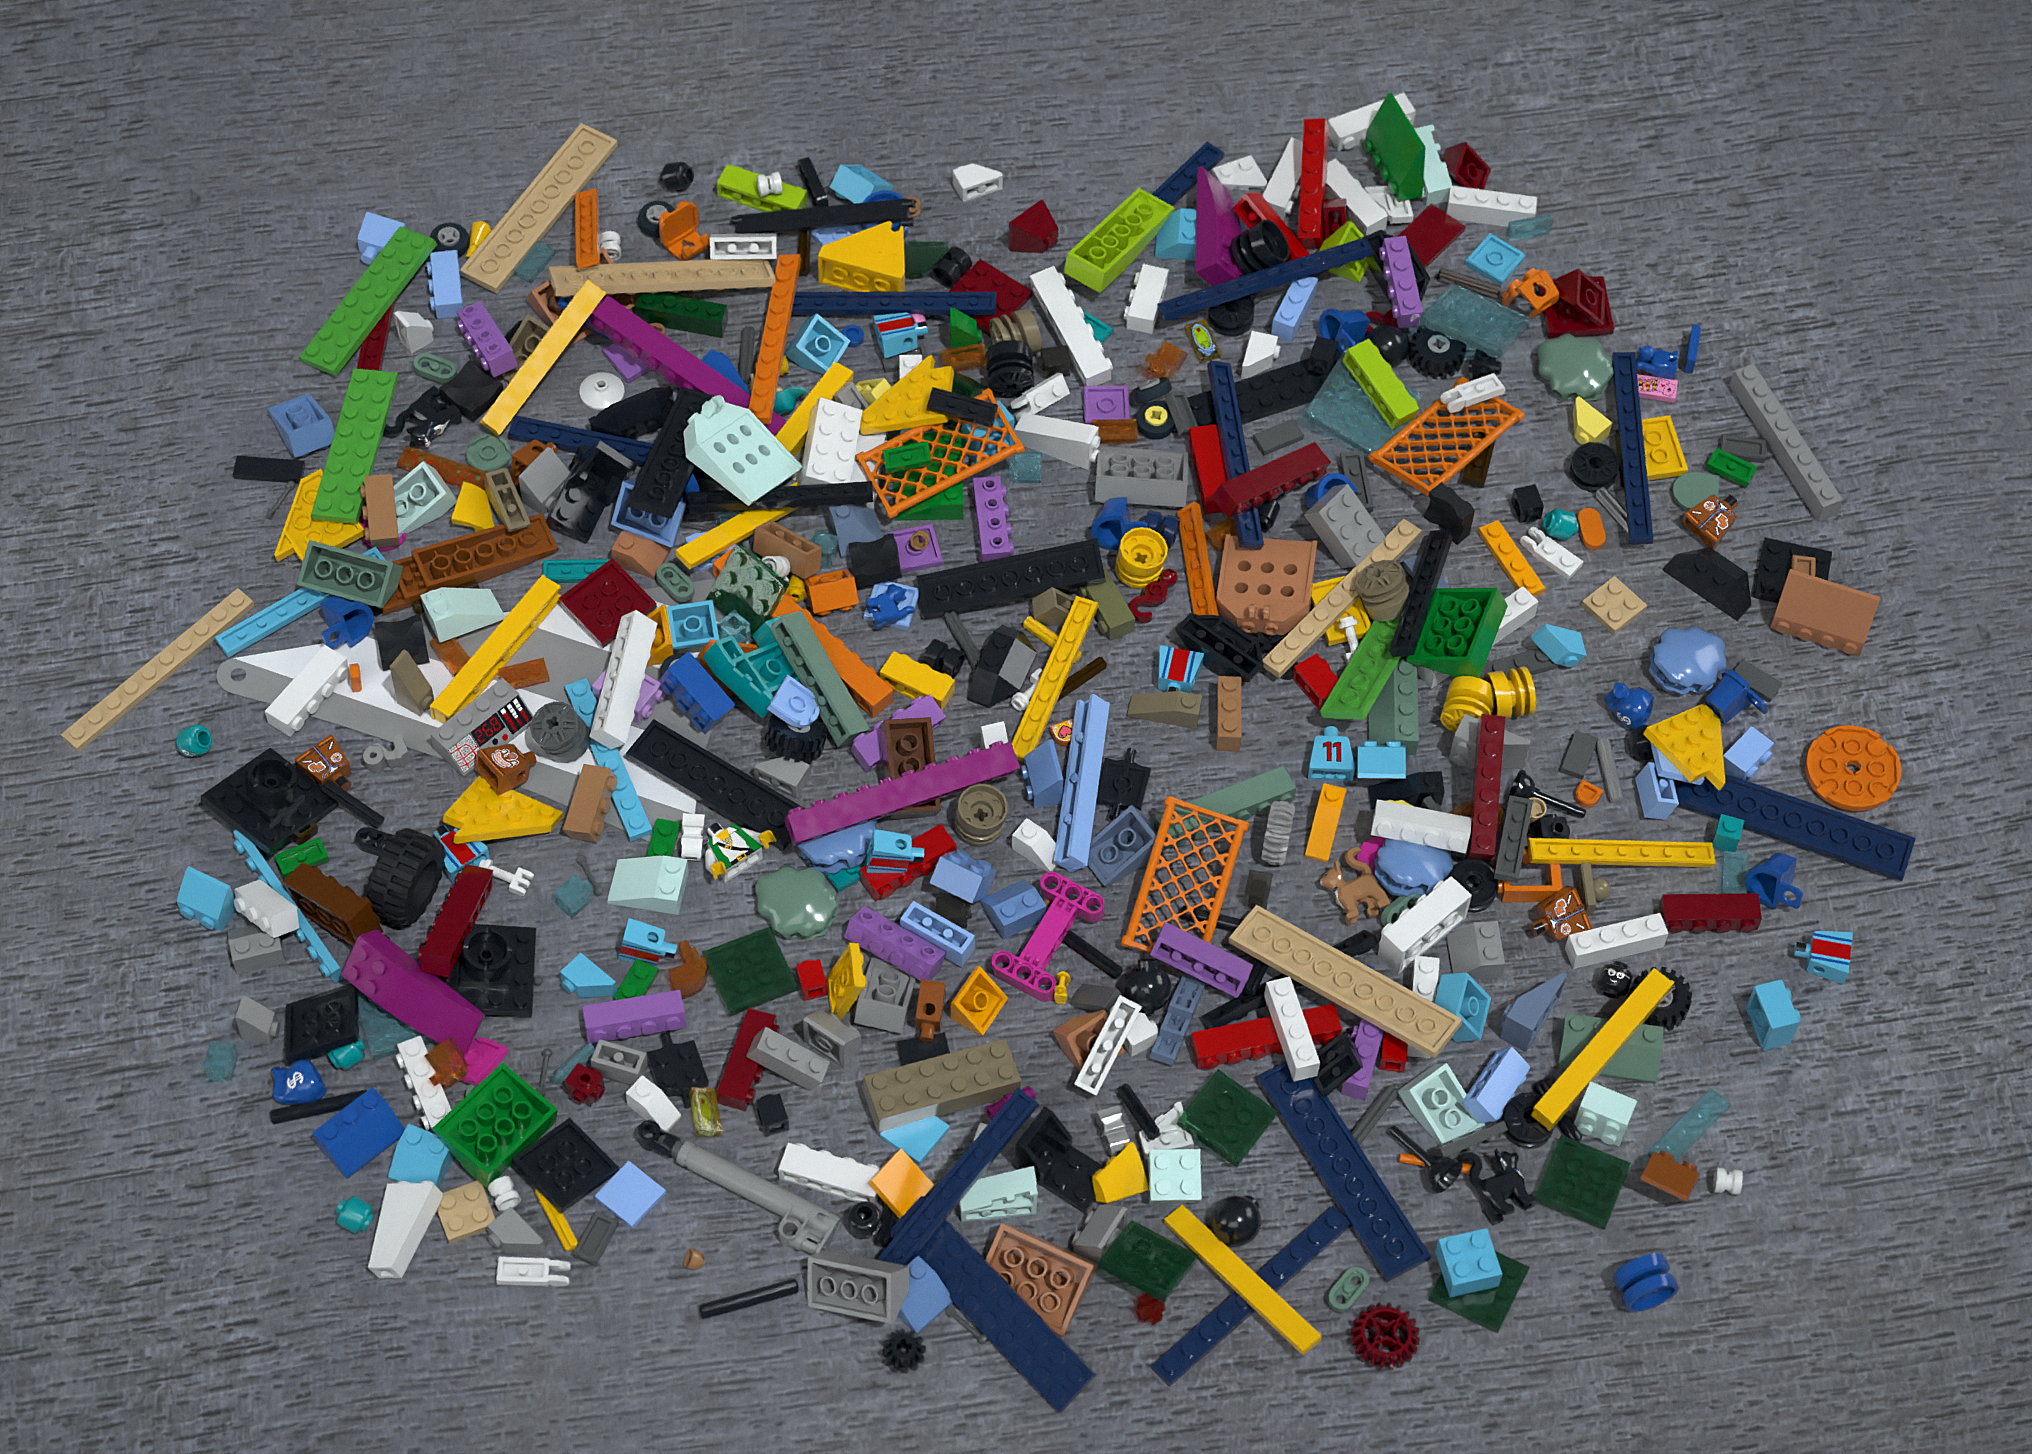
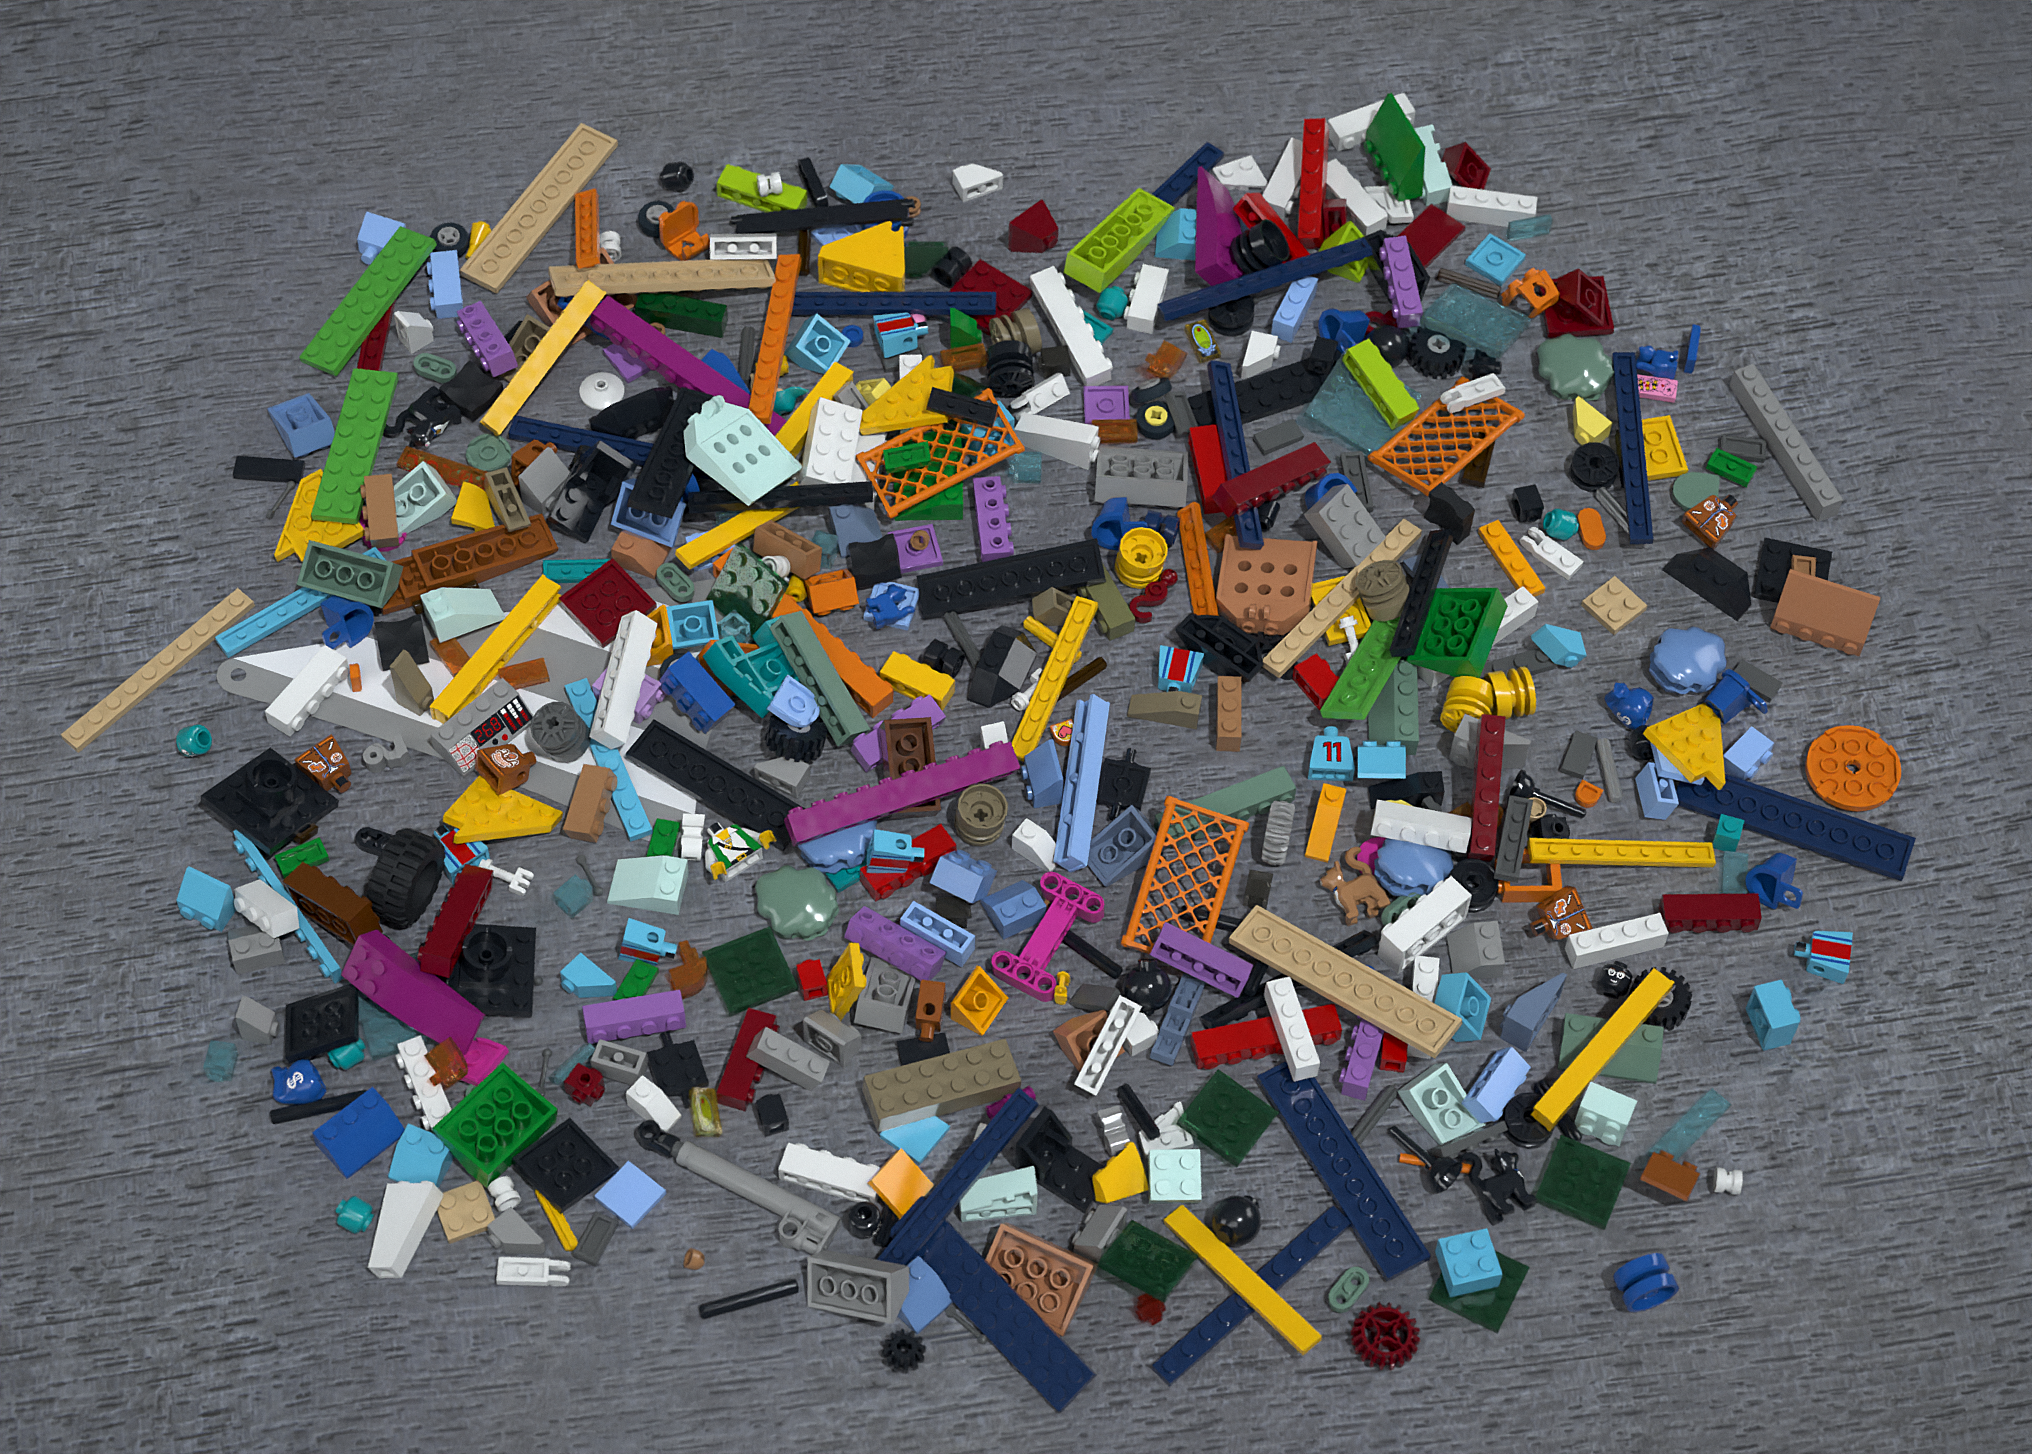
black axle [321,780,385,829] -> none
clear light blue tile [513,241,556,284] -> none
black slope [1313,1031,1363,1097] -> none
dark tan tile [1578,863,1611,917] -> none
none -> teal head [1096,286,1128,320]

